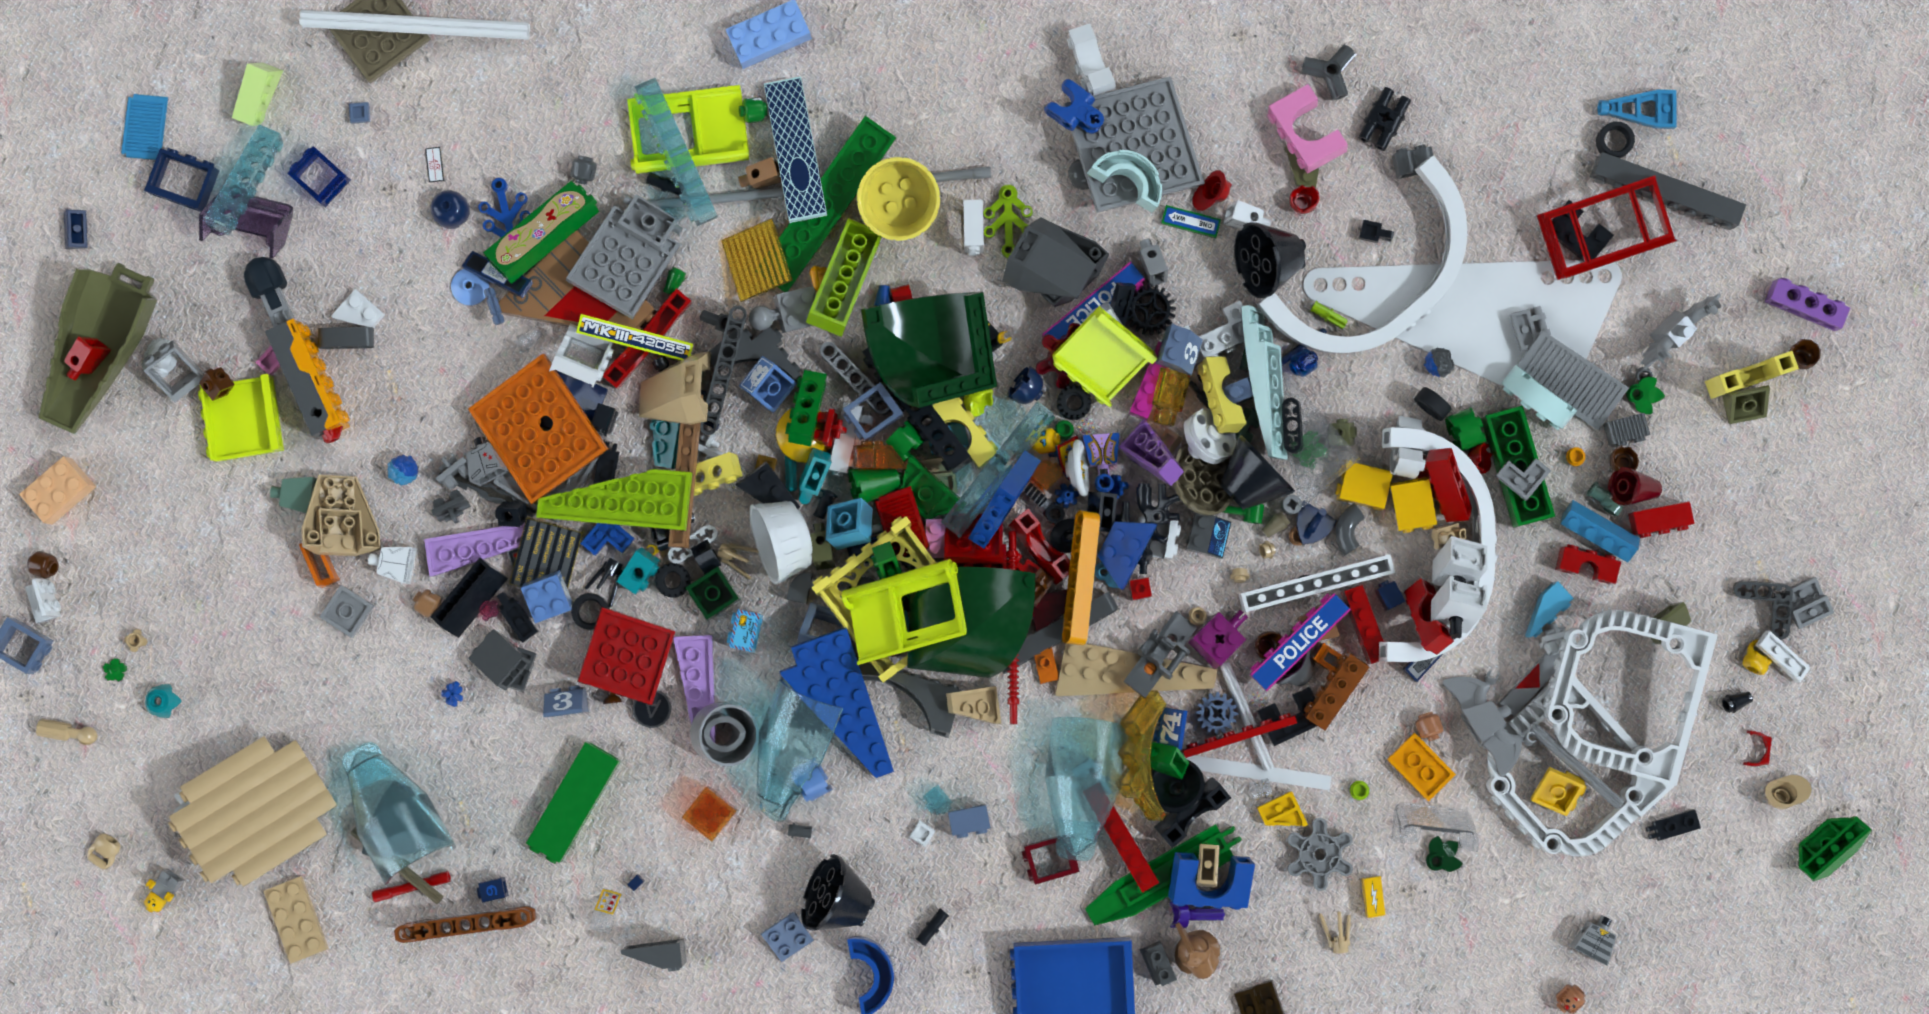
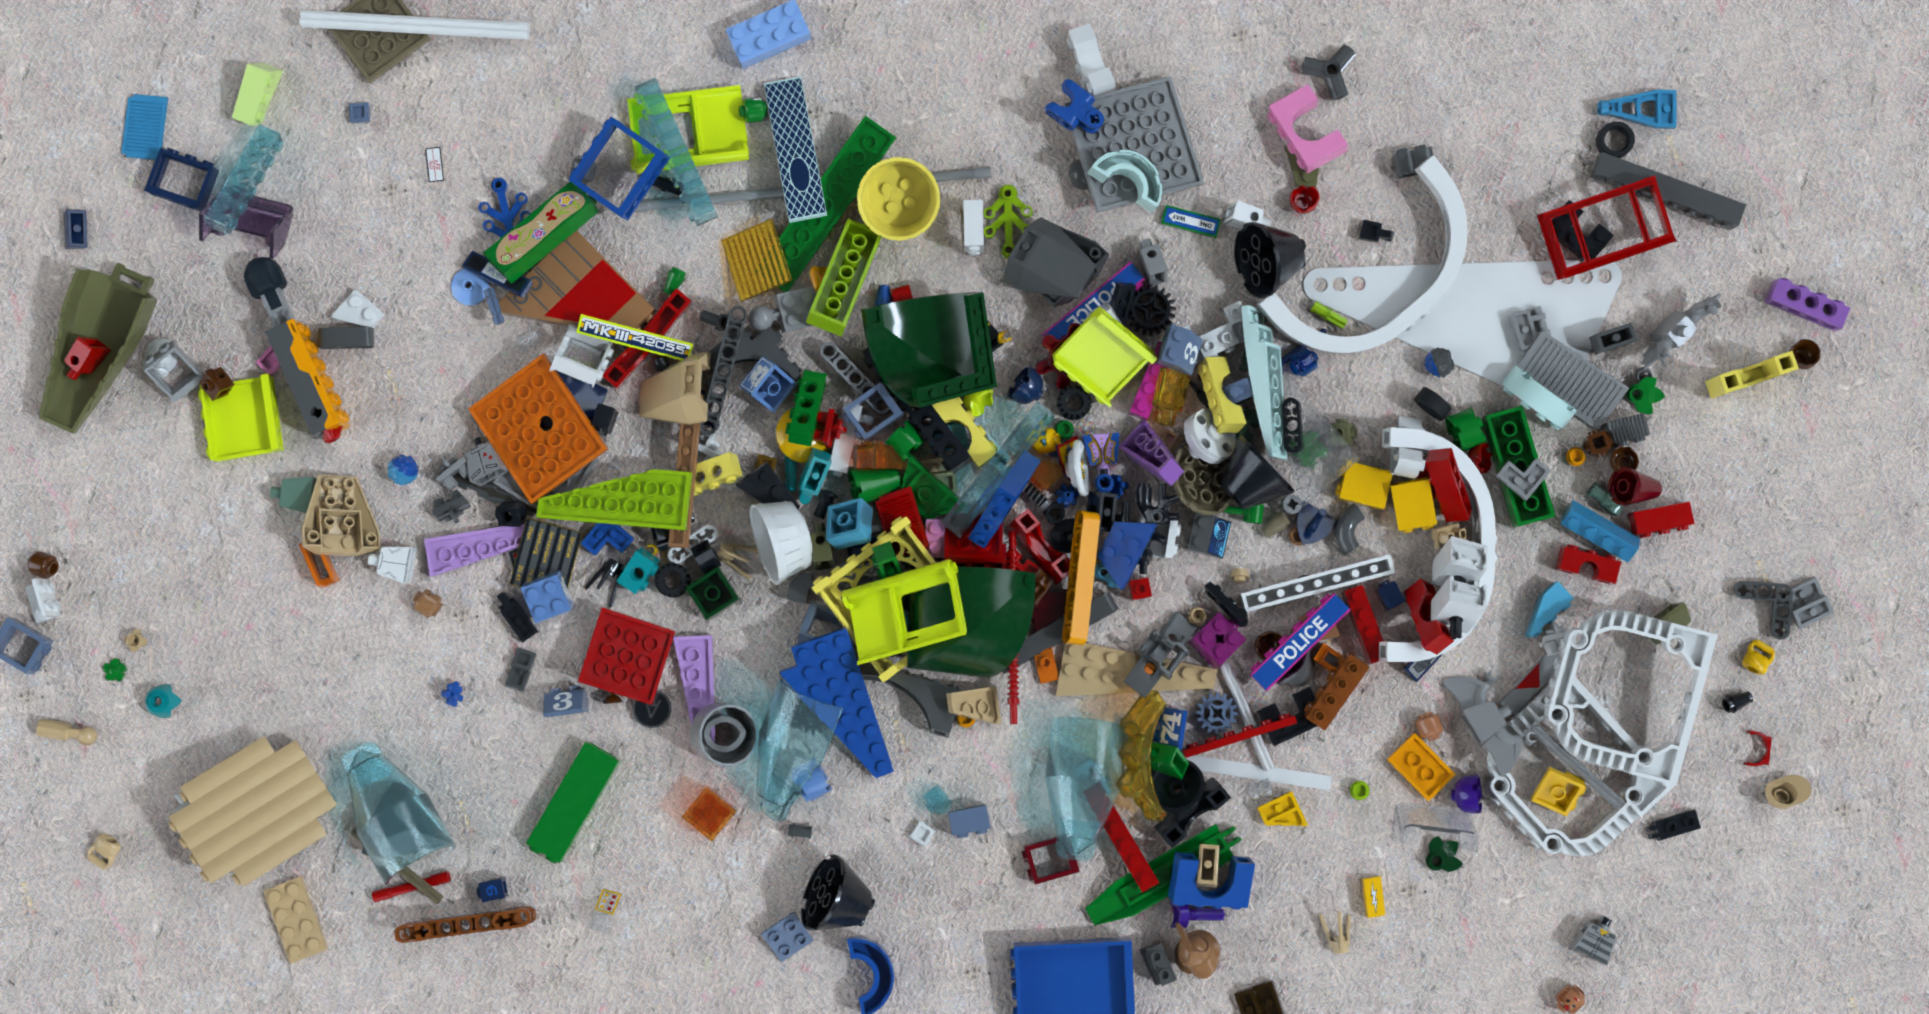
light nougat brick [19,456,96,525] -> none
piece [144,869,185,913] -> none
clear blue window [287,146,351,208] -> none
light grey plate [320,585,374,638] -> none
dark blue cylinder [430,190,470,229] -> none
black brick [431,557,508,638] -> none
dark grey brick [468,629,531,691] -> none
clear pink plate [480,600,499,621] -> none
light grey plate [566,194,683,320] -> none
black tyre [571,593,609,630] -> none
black hinge [593,442,620,484] -> none
dark grey slope [621,939,687,972] -> none
dark blue piece [627,874,645,891] -> none
teal wing [650,419,680,469] -> none
medium azure brick [727,609,764,653] -> none
medium nougat torso [738,157,782,190] -> none
black pin [916,908,949,946] -> none
red piece [1192,170,1232,211] -> none
tan plate [1259,541,1276,559] -> none
light grey plate [1287,818,1353,891] -> none
black pin [1358,87,1411,151] -> none
olive slope [1722,385,1770,424] -> none
white tile [1756,630,1810,683] -> none
green wedge [1799,816,1872,882] -> none
none -> blue window [568,116,671,221]
none -> light orange plate [956,715,976,728]
none -> black plate [1205,581,1248,627]
none -> dark purple cylinder [1451,774,1482,814]
none -> reddish brown brick [1583,429,1613,458]
none -> dark grey brick [1589,322,1638,355]

